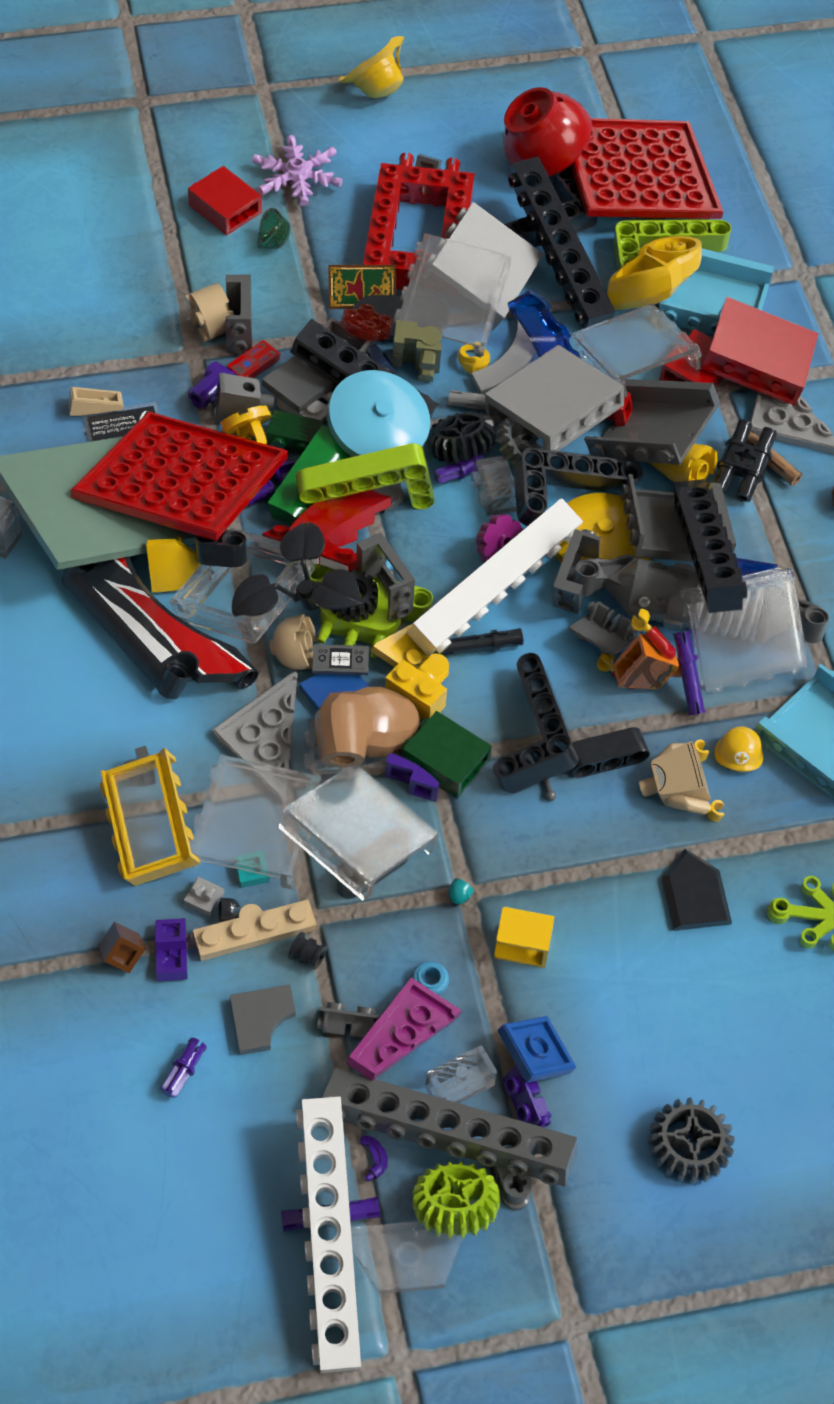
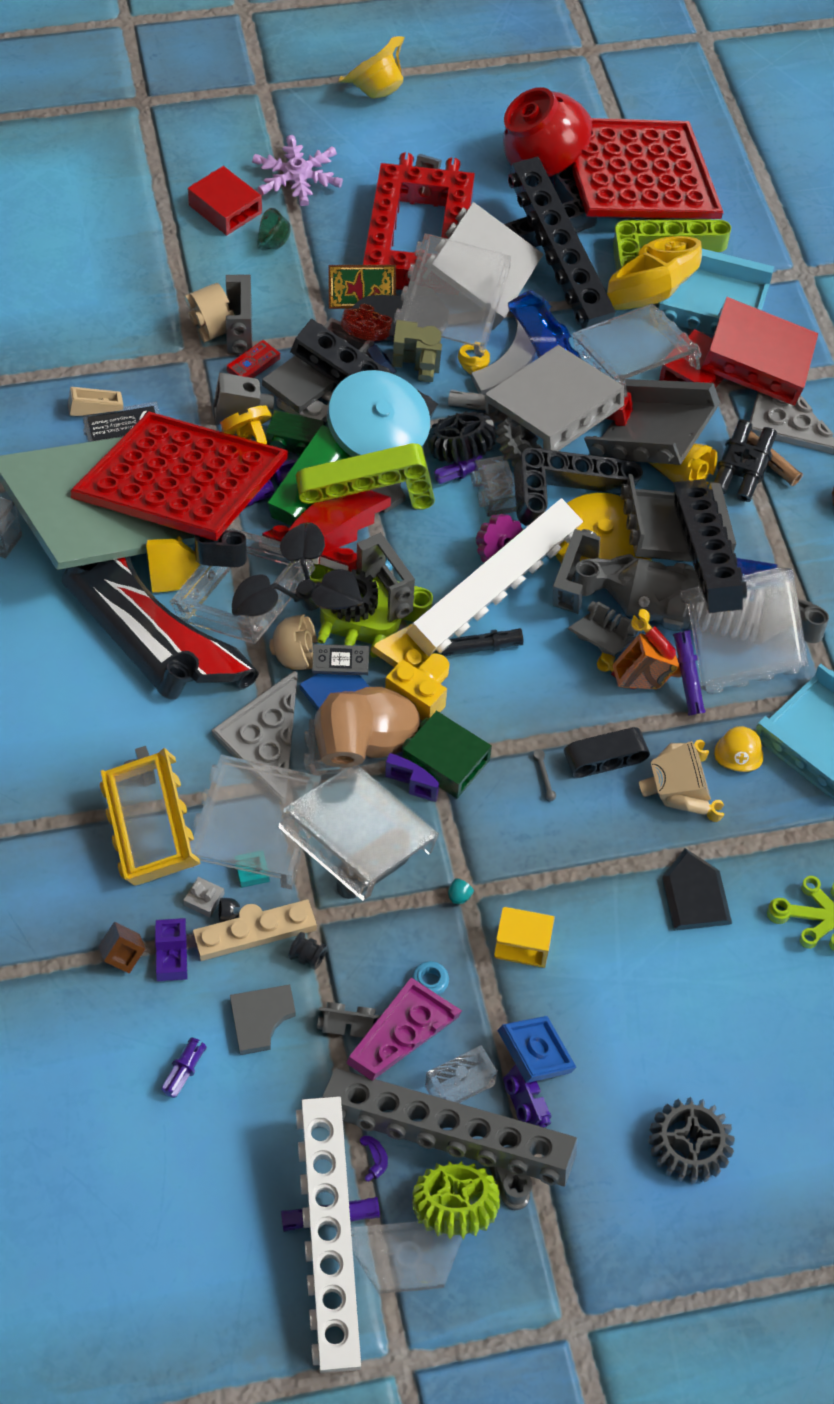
dark purple piece [188,361,237,409] -> none
black beam [493,653,579,793] -> none

